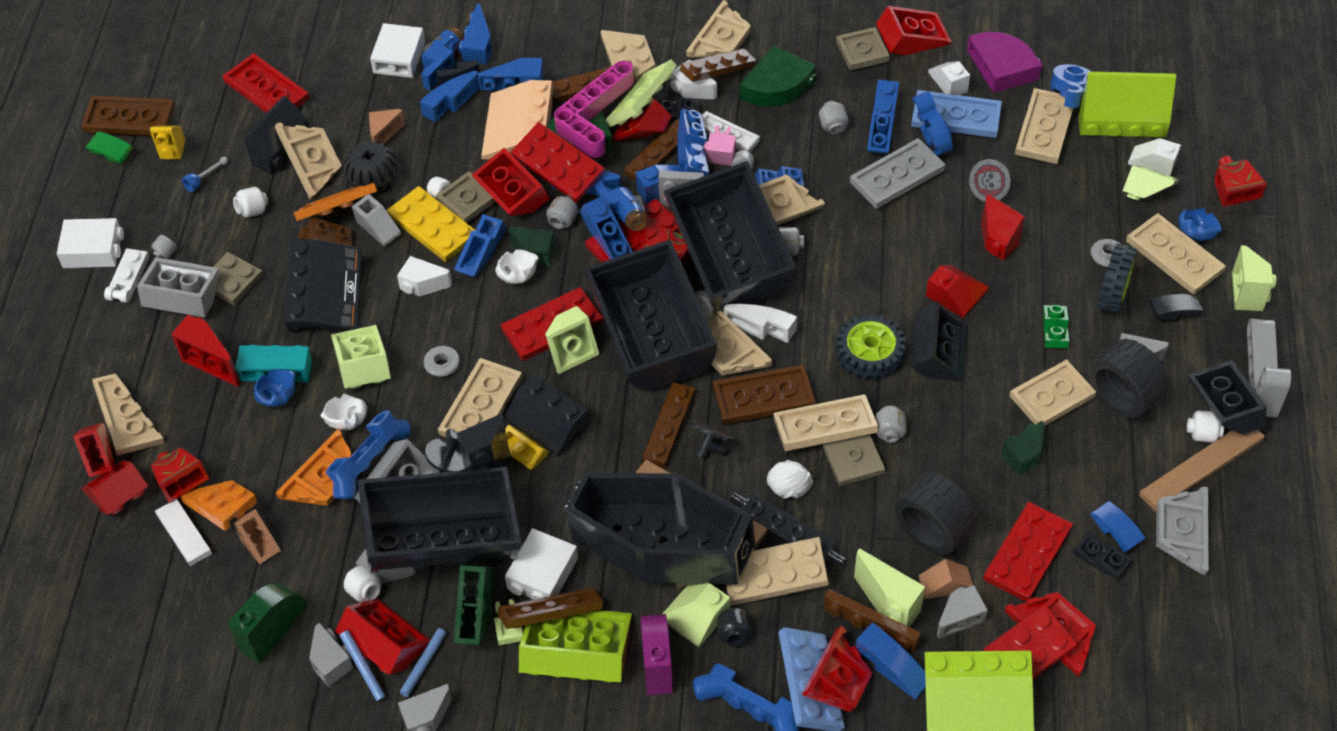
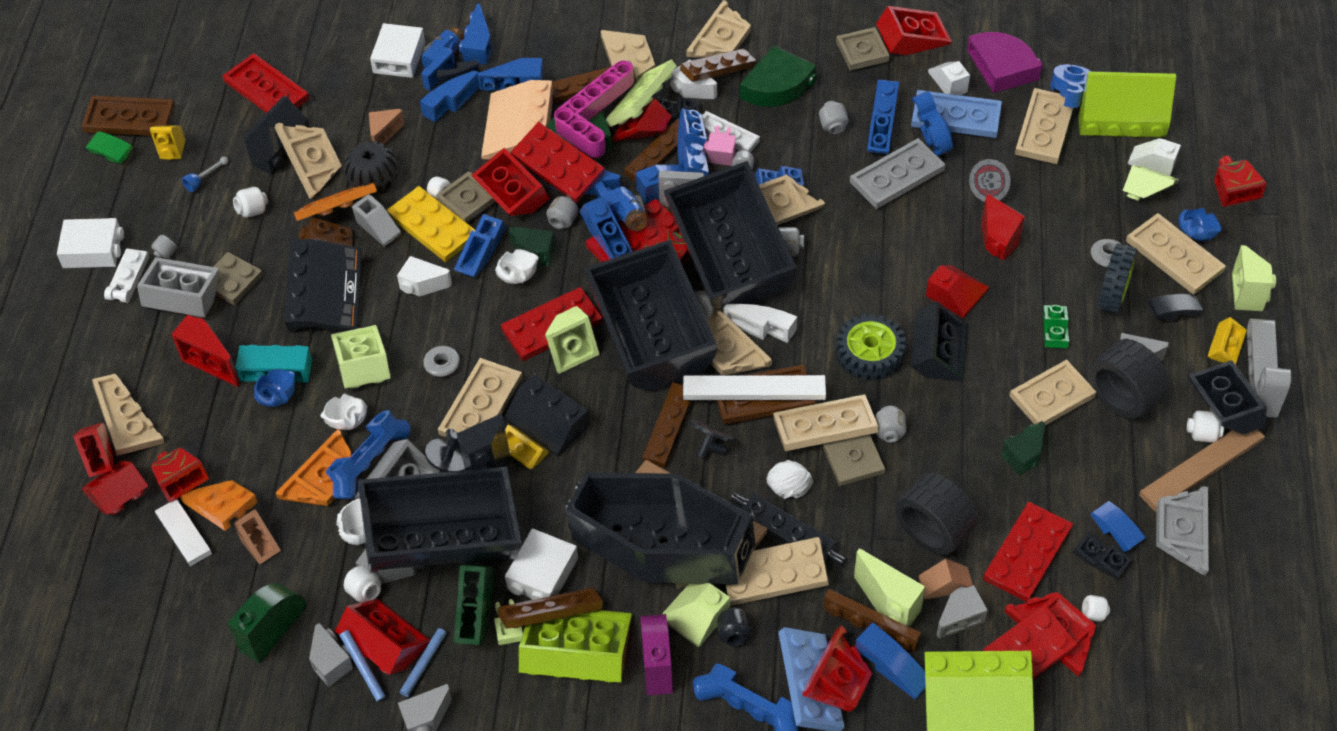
none -> white hair [336,499,365,545]
none -> white tile [683,375,826,400]
none -> white piece [1082,595,1110,622]
none -> yellow slope [1208,317,1247,365]

